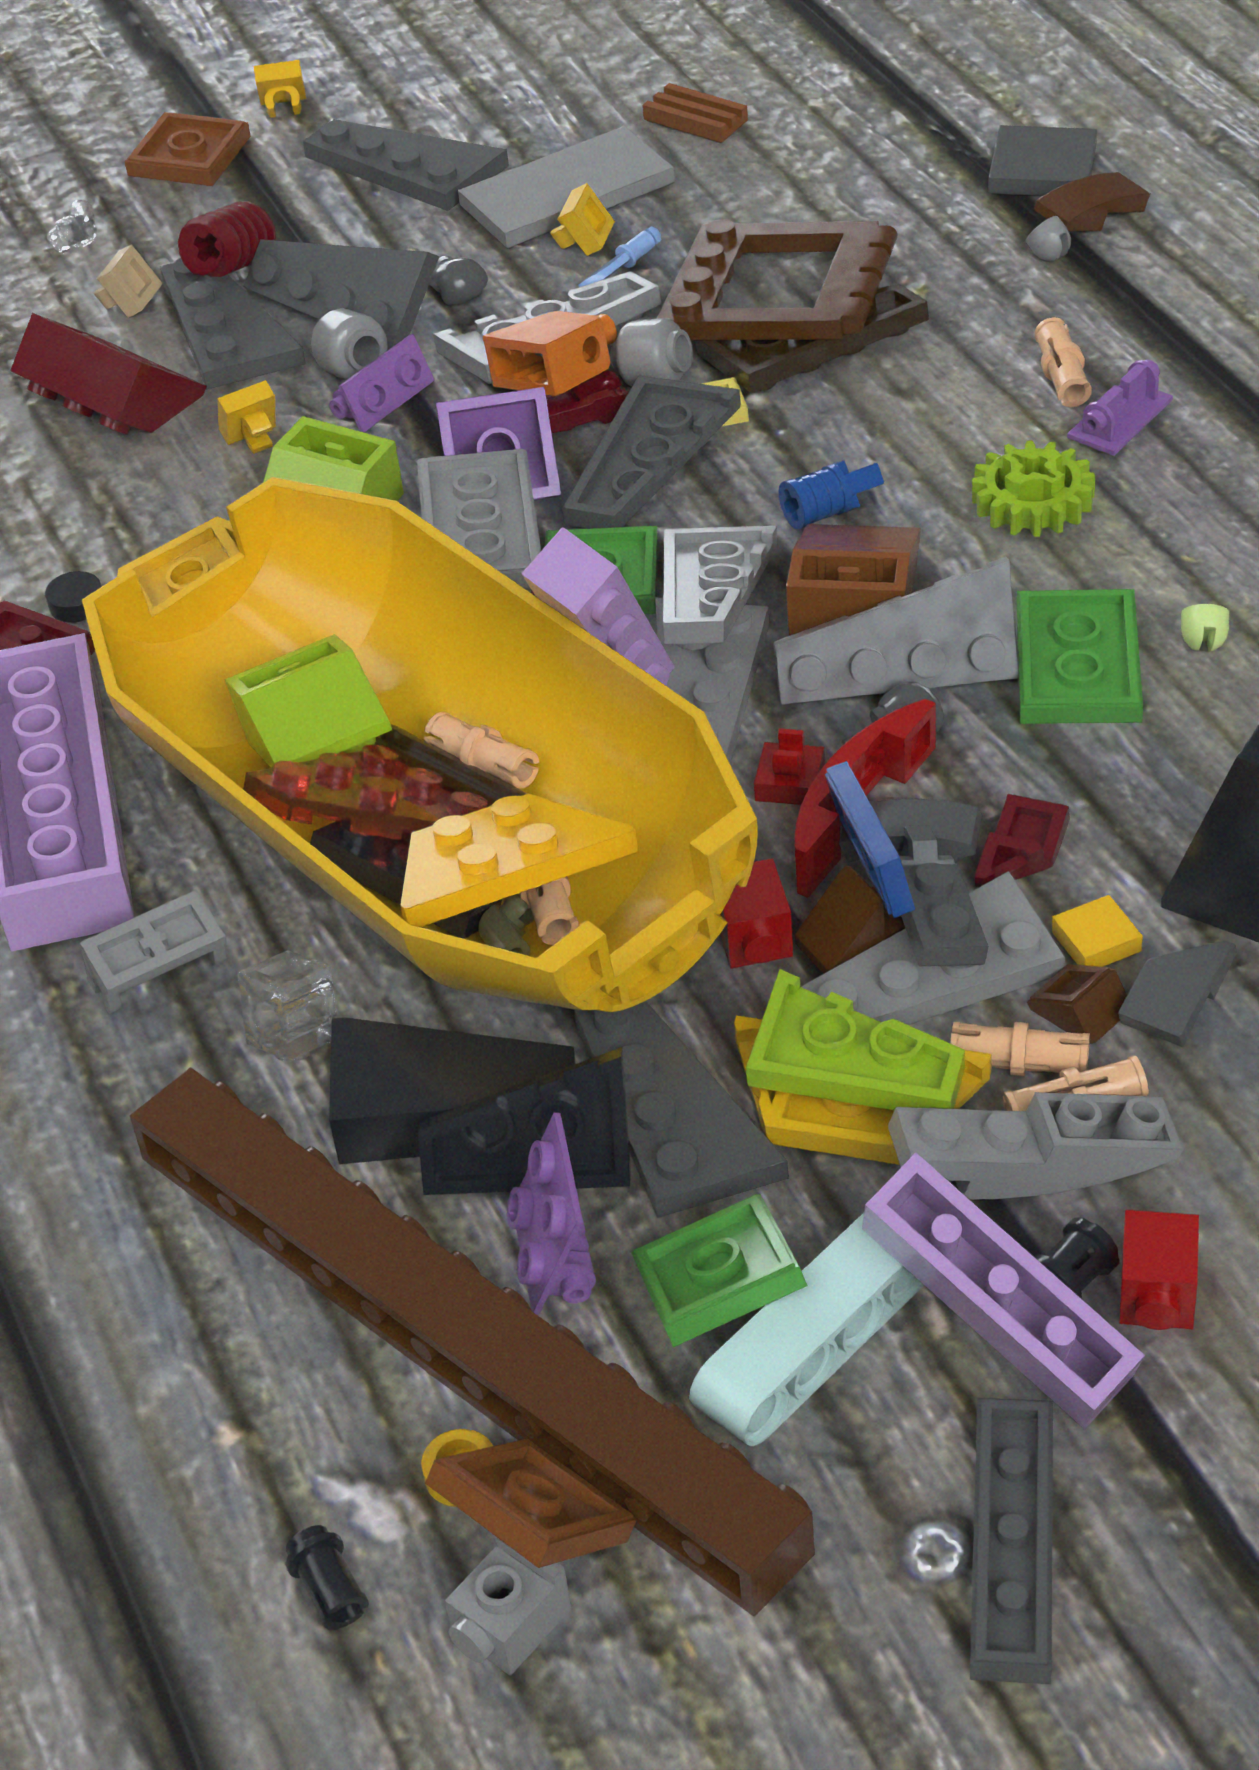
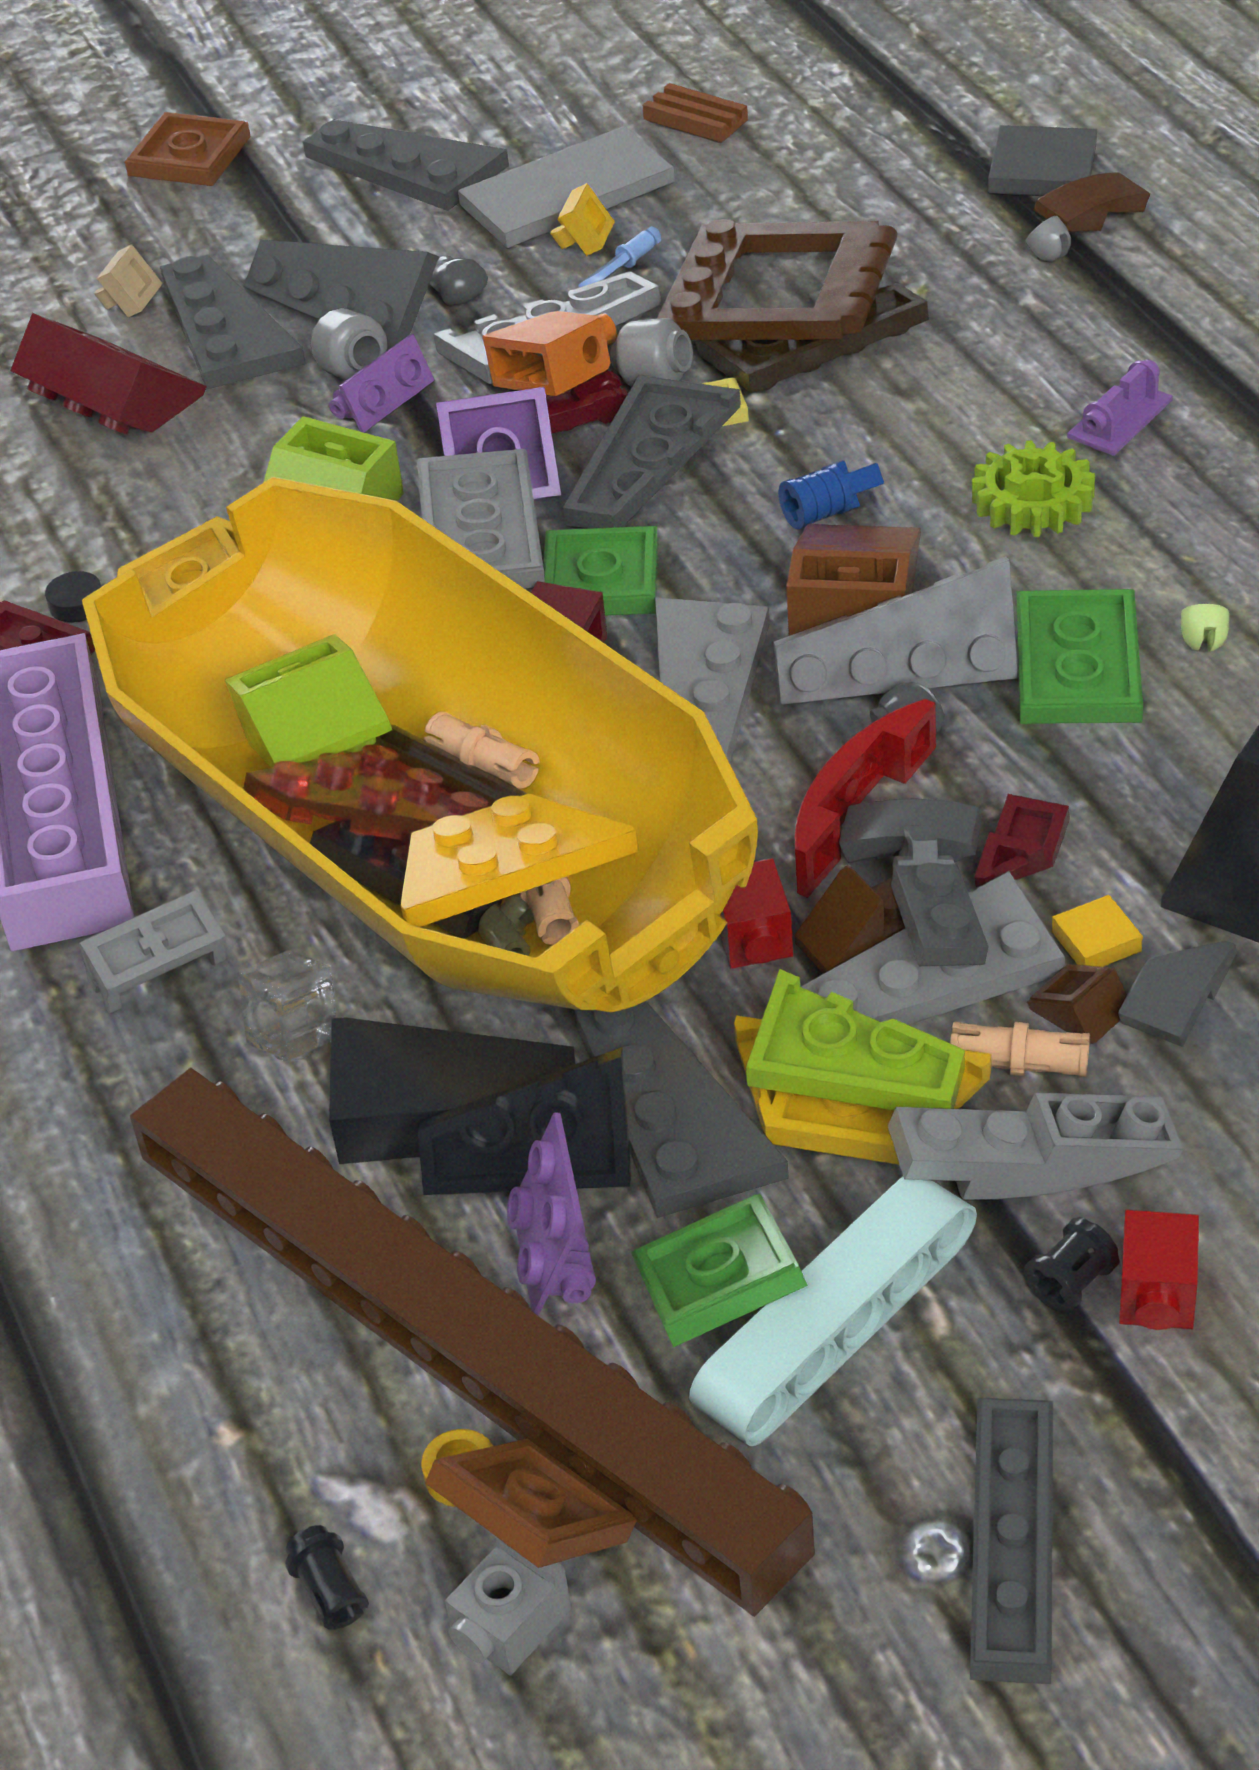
clear arm [47,200,97,253] -> none
dark red piece [178,201,276,277] -> none
yellow tile [217,380,276,454] -> none
yellow tile [253,60,306,118] -> none
lavender brick [521,527,675,685] -> none
light grey wing [663,526,777,650] -> none
red tile [754,728,825,805] -> none
blue tile [825,761,915,918] -> none
lavender brick [862,1152,1145,1429] -> none
light nougat pin [1002,1055,1149,1111] -> none
light nougat pin [1034,317,1092,408] -> none

